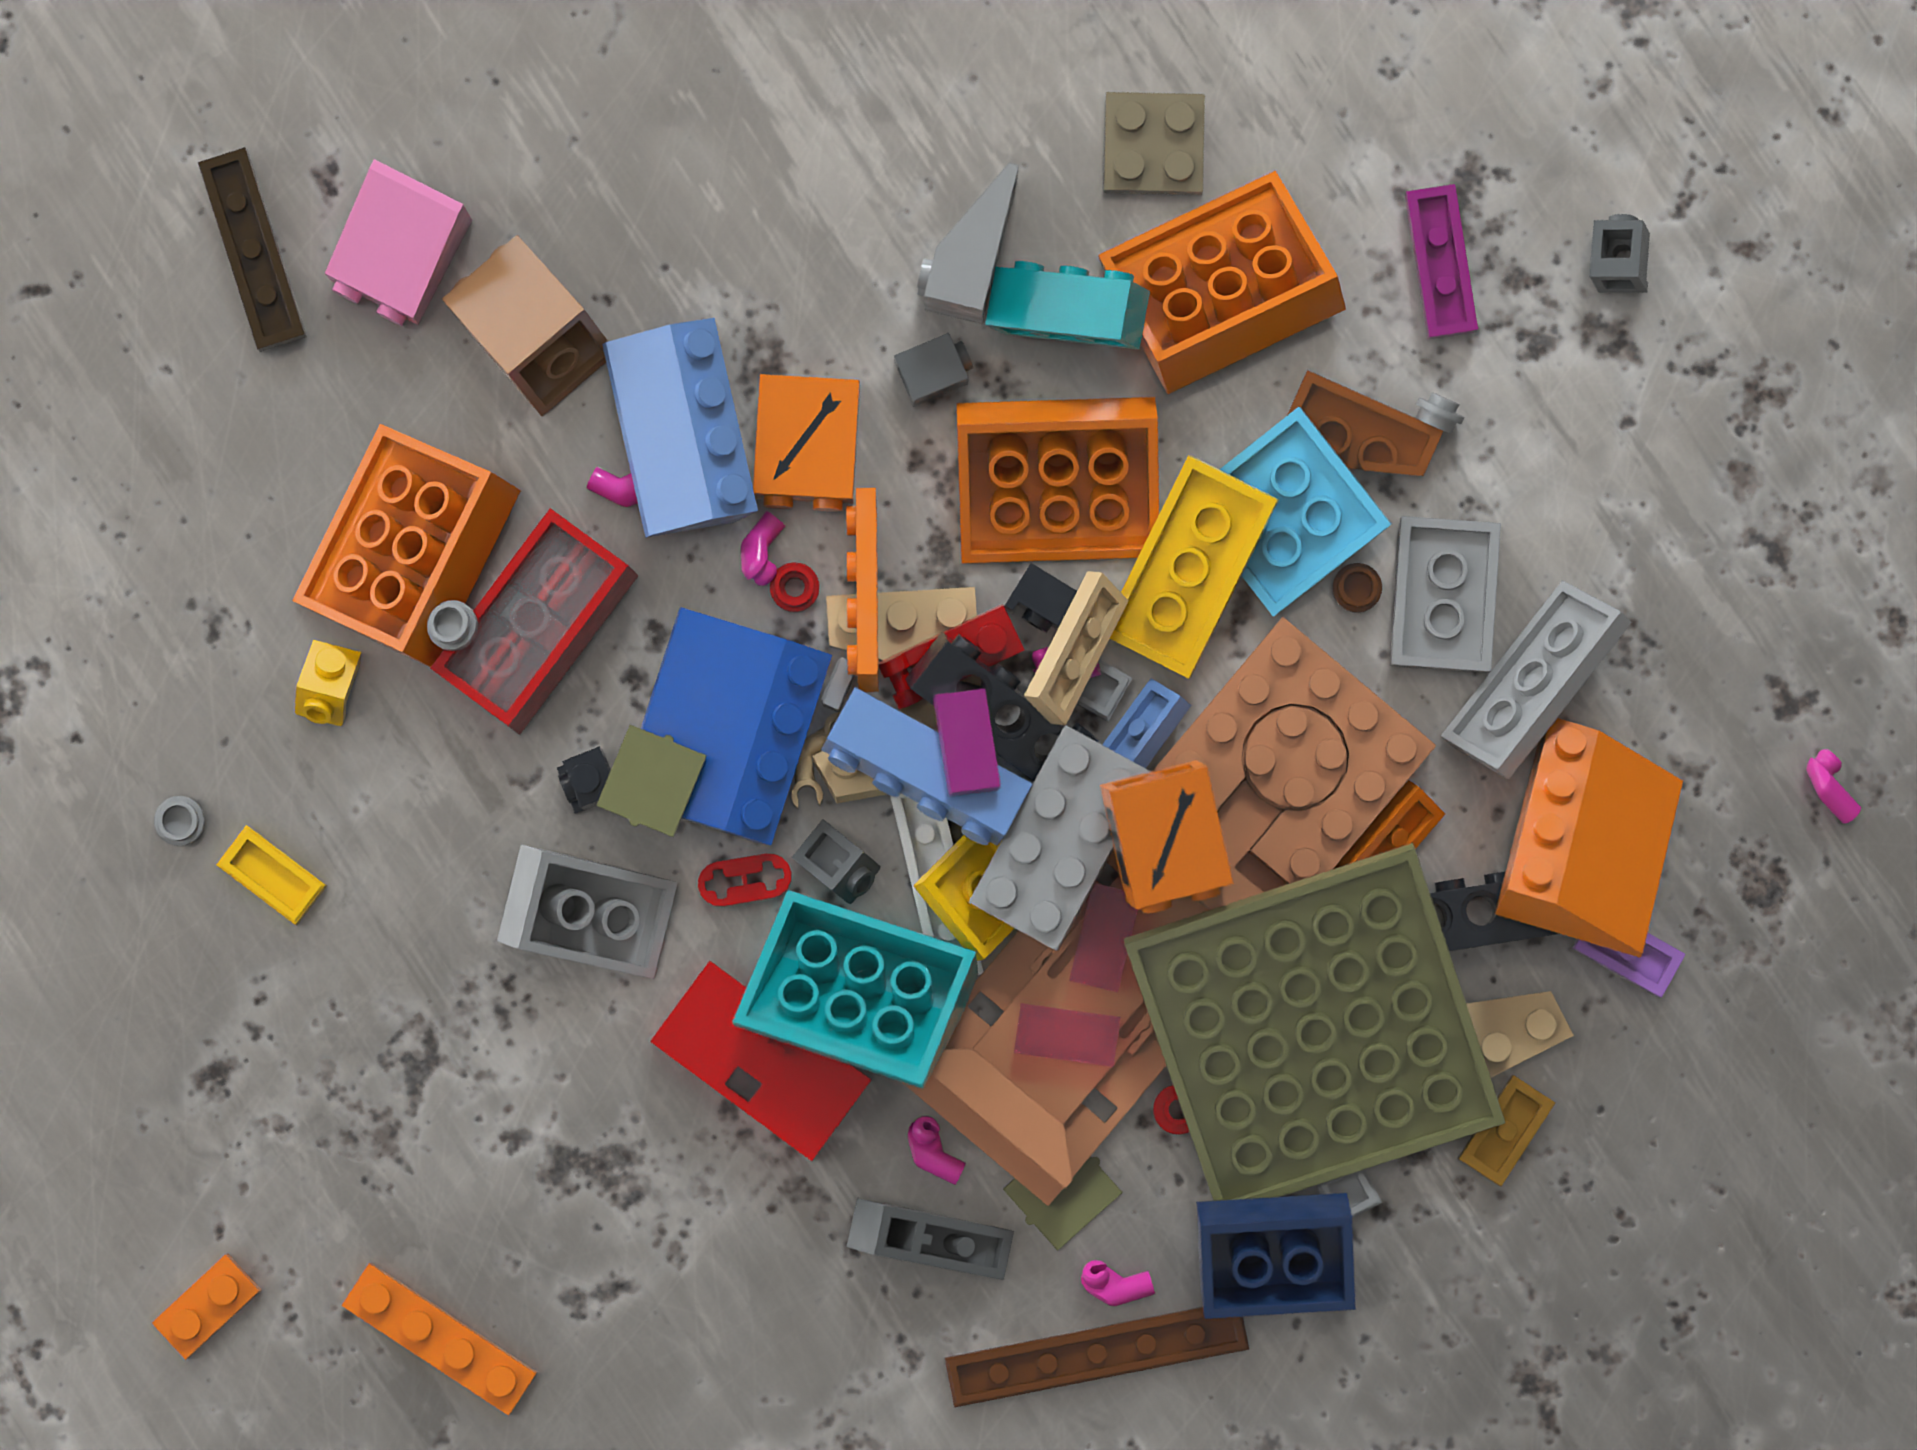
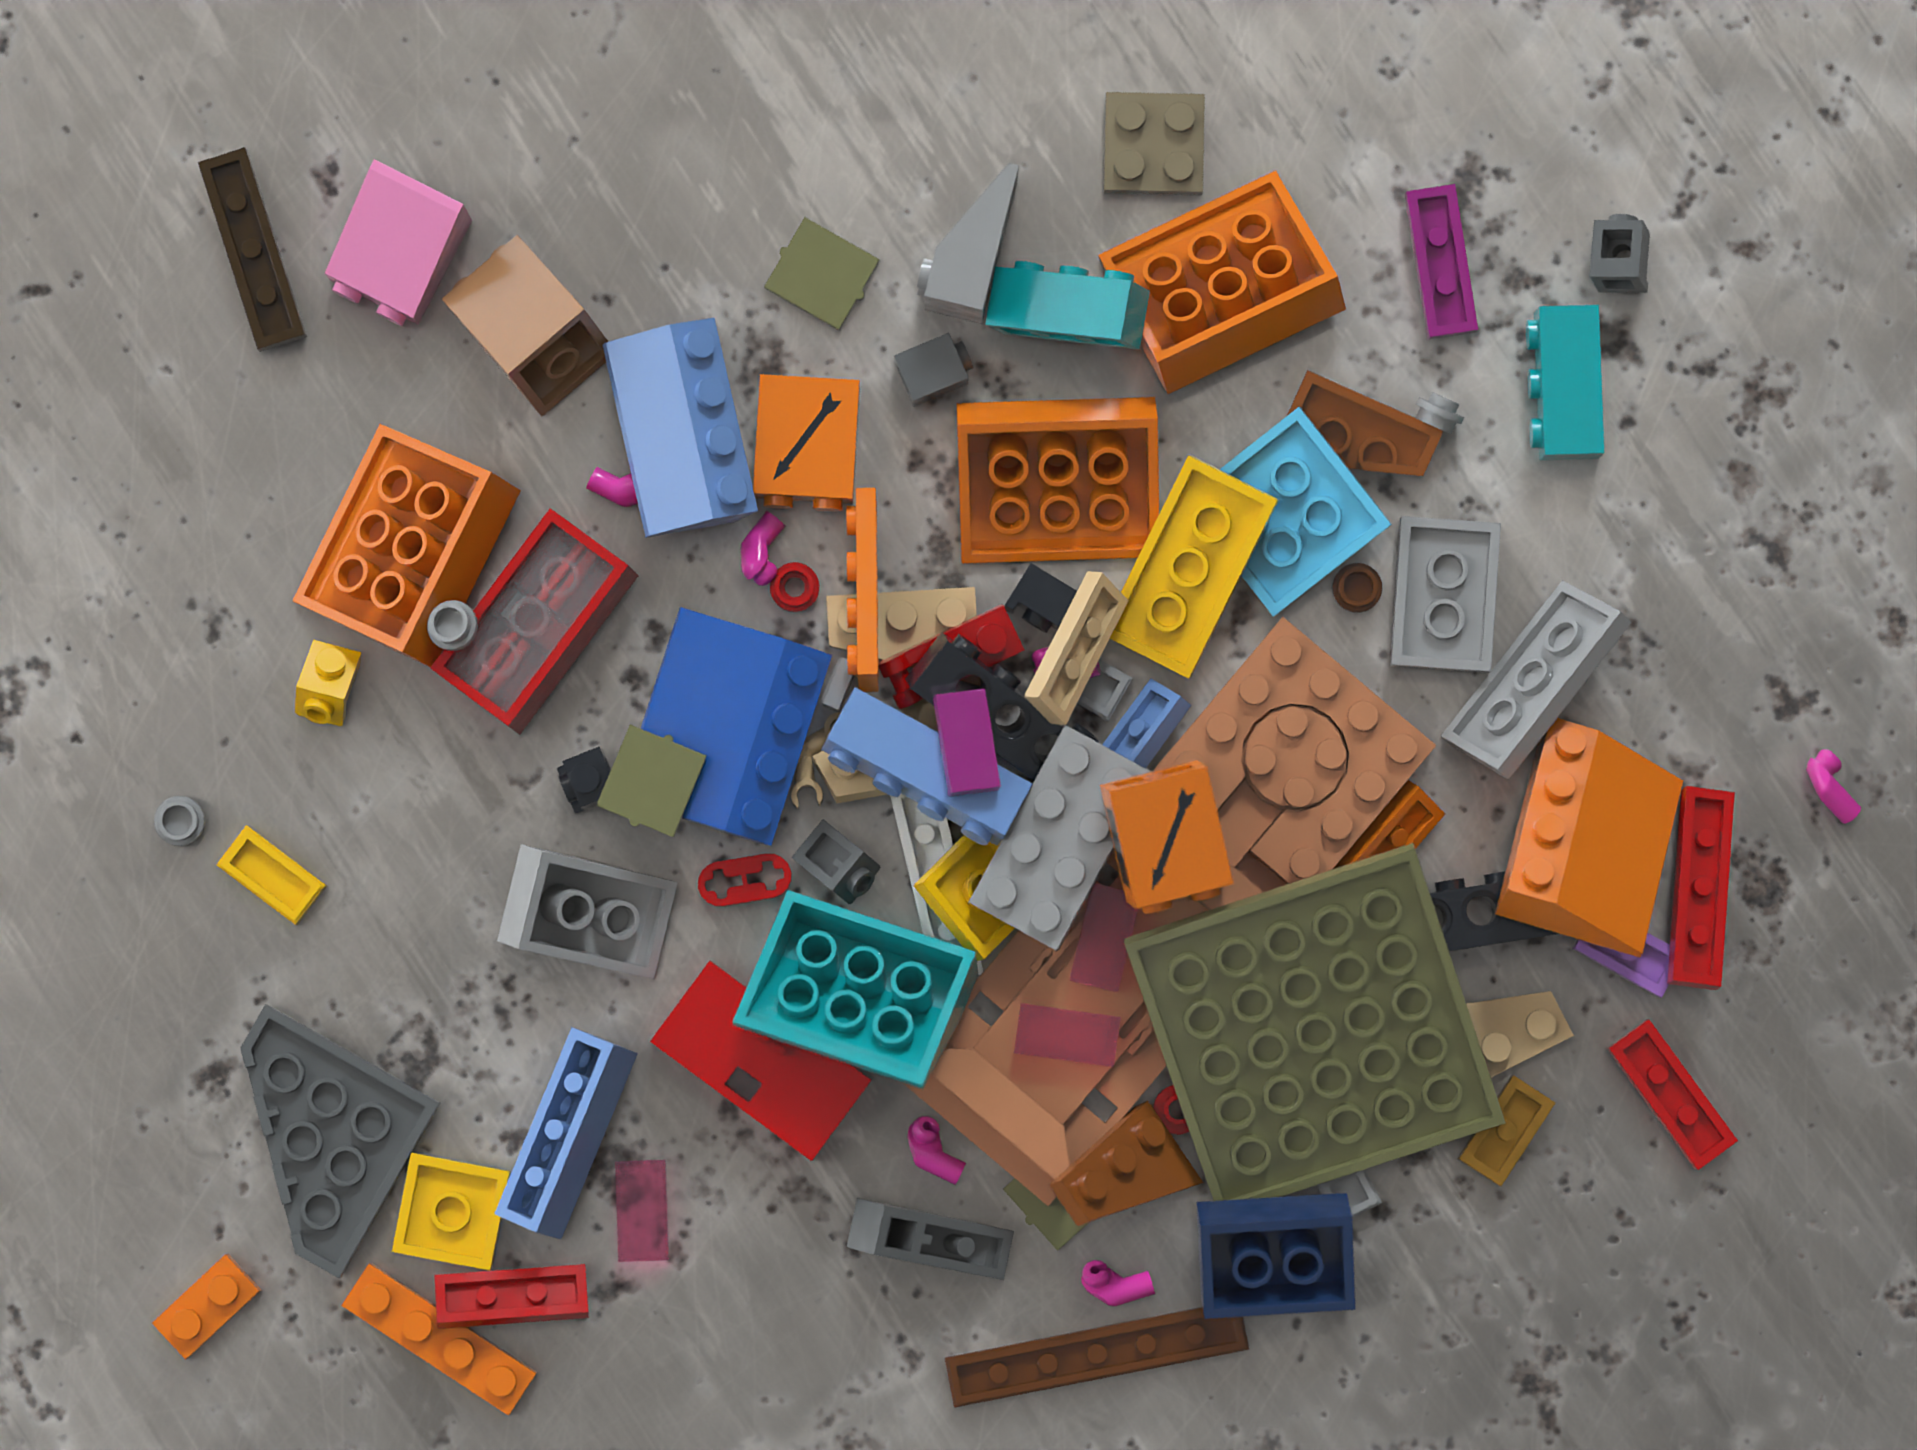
none -> dark grey plate [240,1004,441,1278]
none -> yellow plate [392,1153,511,1271]
none -> red plate [434,1264,589,1329]
none -> medium blue brick [495,1027,638,1239]
none -> clear pink tile [615,1159,669,1262]
none -> olive piece [764,217,880,331]
none -> dark orange wing [1049,1101,1204,1226]
none -> teal brick [1526,305,1605,461]
none -> red plate [1606,1019,1738,1170]
none -> red plate [1667,786,1735,990]

